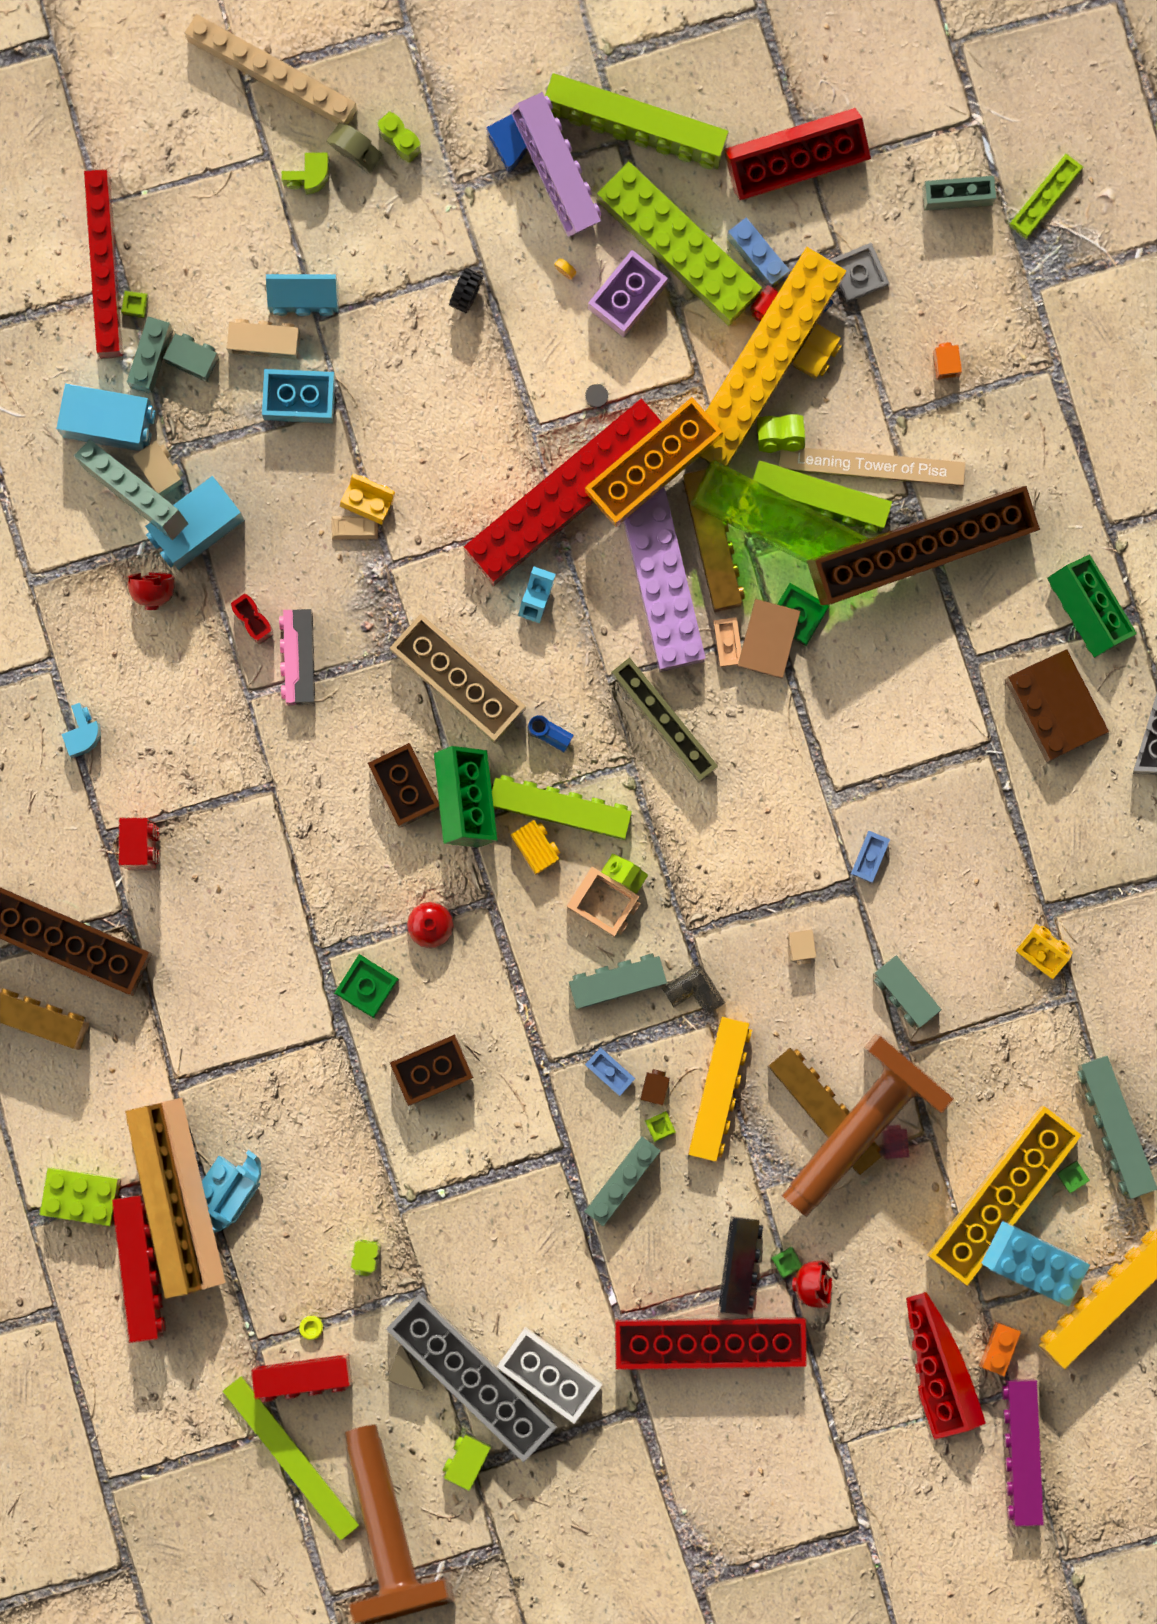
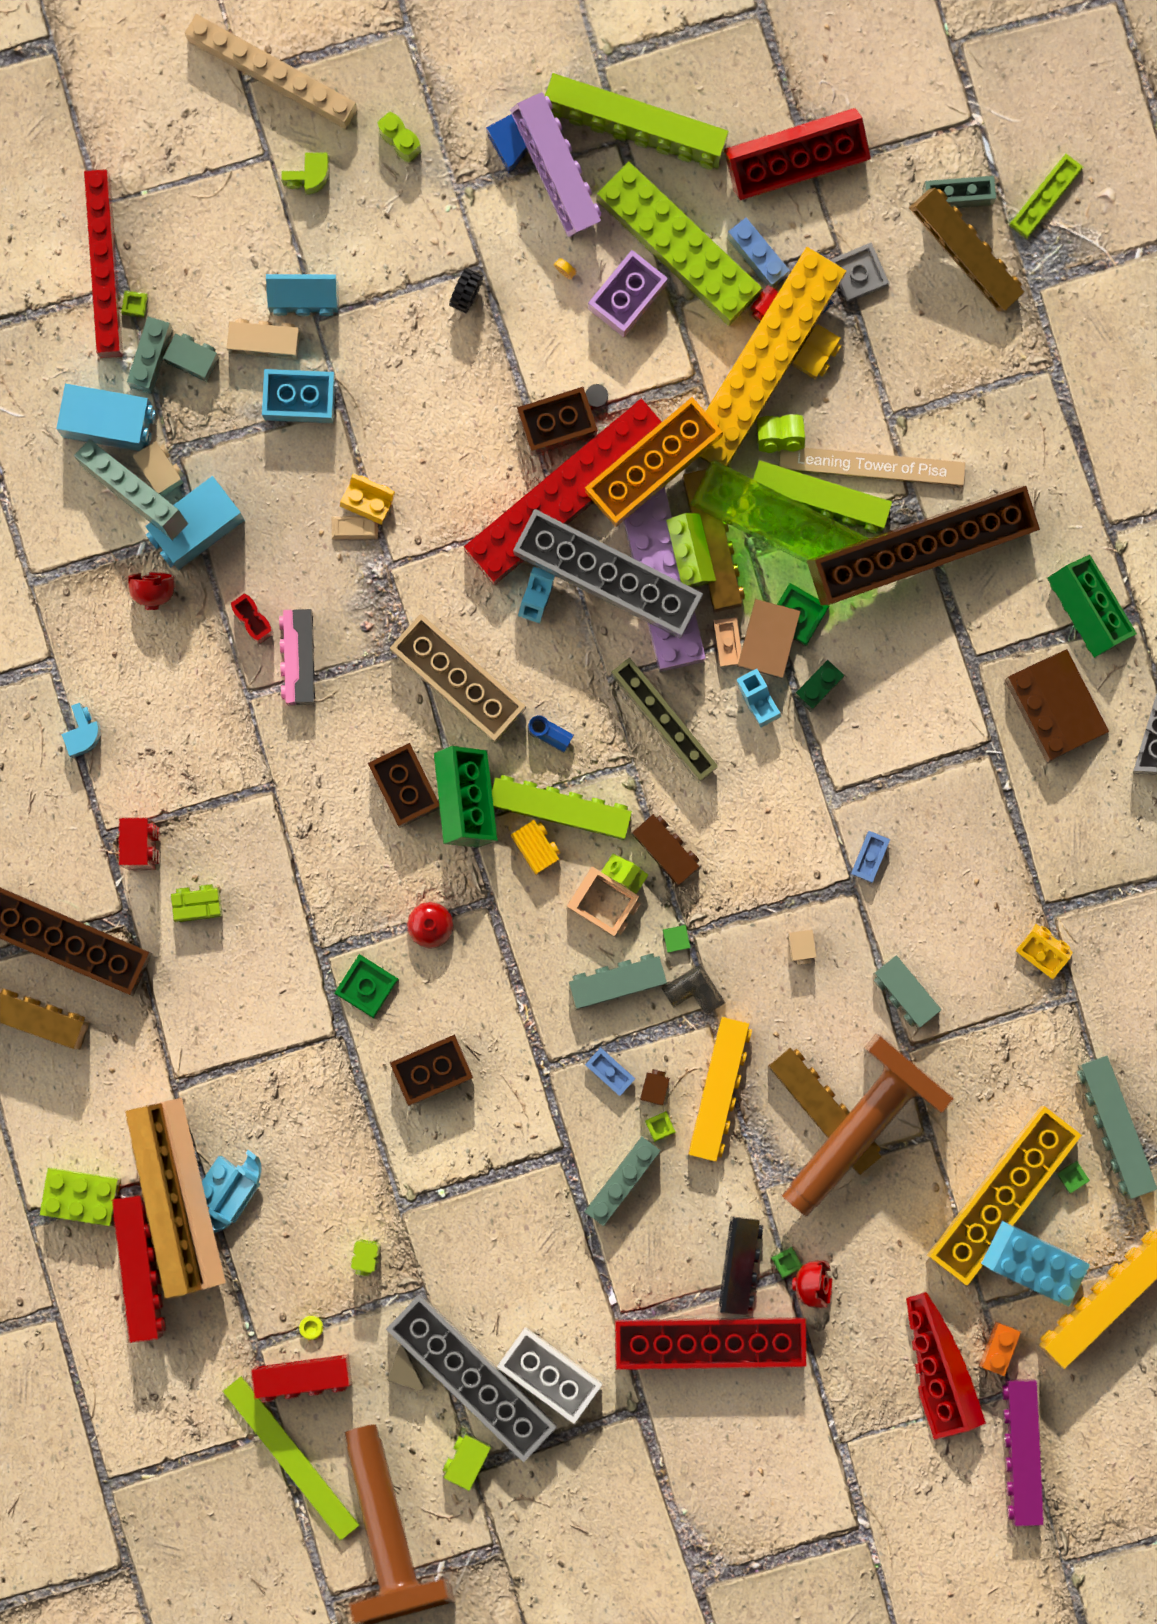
olive brick [326,123,383,173] -> none
clear pink brick [881,1124,909,1159] -> none
orange brick [933,342,962,379] -> none
none -> lime brick [171,884,223,923]
none -> light grey brick [513,509,703,639]
none -> reddish brown brick [517,387,598,456]
none -> reddish brown brick [632,814,700,886]
none -> bright green tile [663,925,690,953]
none -> lime brick [666,513,716,587]
none -> medium azure brick [736,669,781,727]
none -> dark green brick [794,660,845,712]
none -> pearl gold brick [909,188,1024,312]

